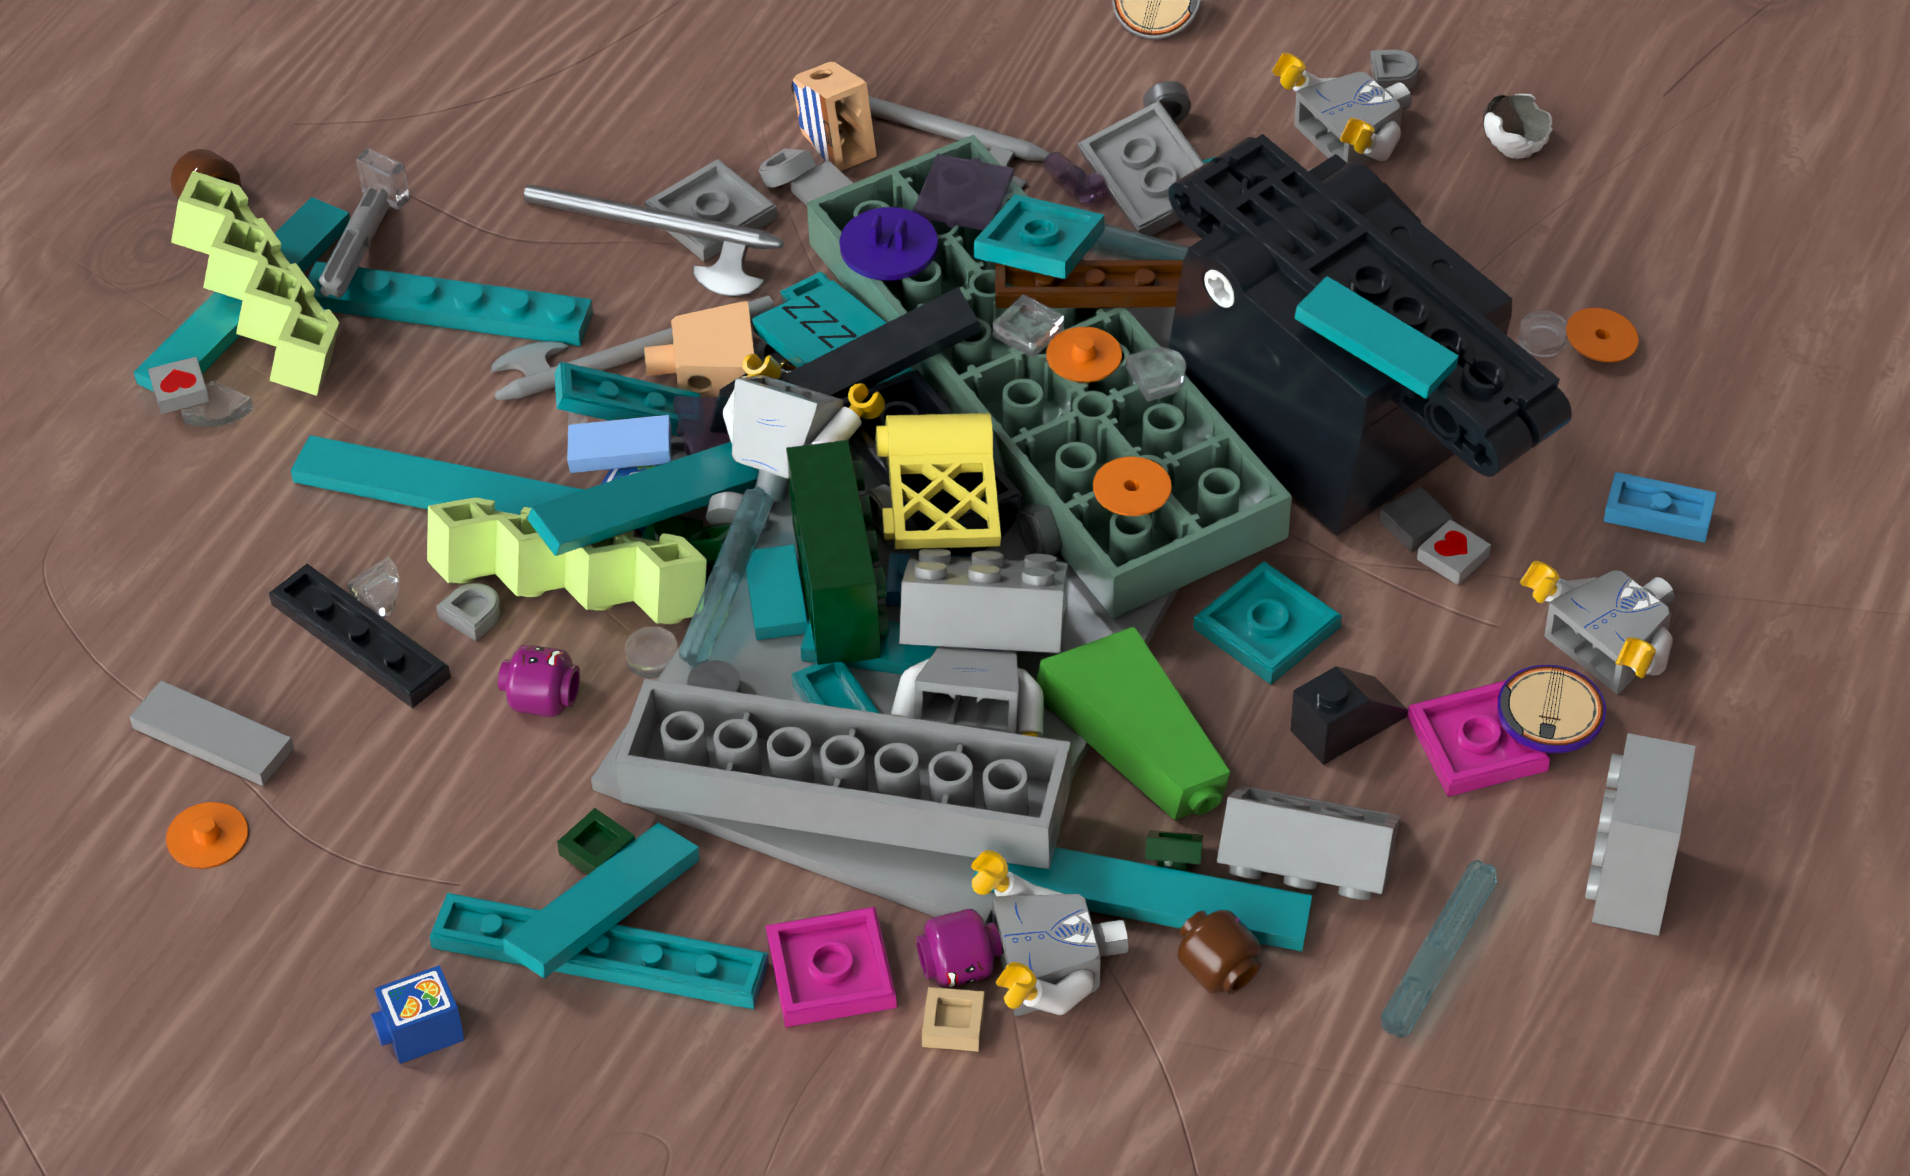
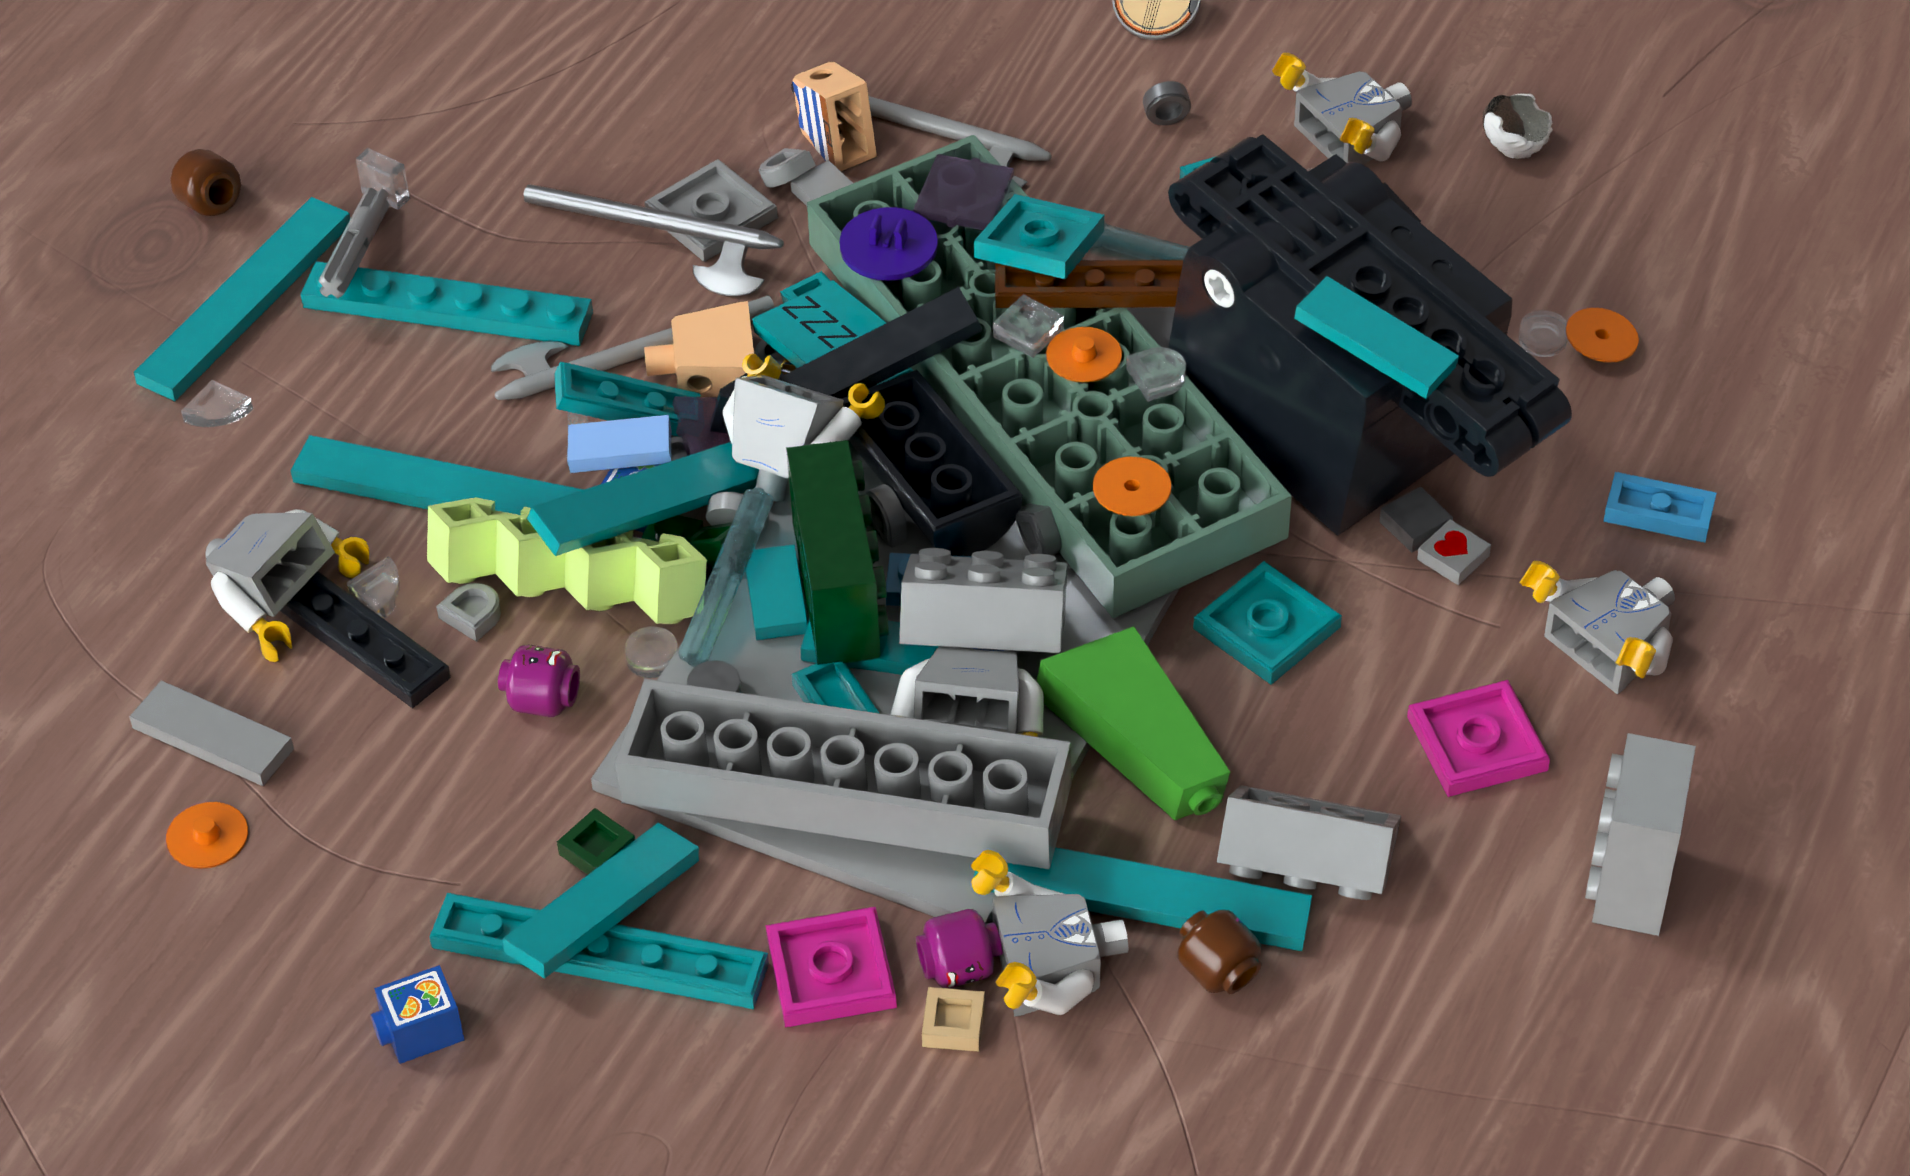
light grey tile [148,357,210,414] -> none
yellowish green brick [171,171,339,396] -> none
light yellow piece [876,413,1001,549] -> none
clear purple arm [1044,152,1107,203] -> none
light grey tile [1077,101,1204,241] -> none
dark green plate [1145,830,1204,871] -> none
black slope [1290,666,1408,765] -> none
light grey tile [1370,50,1419,90] -> none
clear light blue axle [1381,860,1497,1038] -> none
piece [1497,665,1606,753] -> none
none -> light grey torso [205,509,369,662]

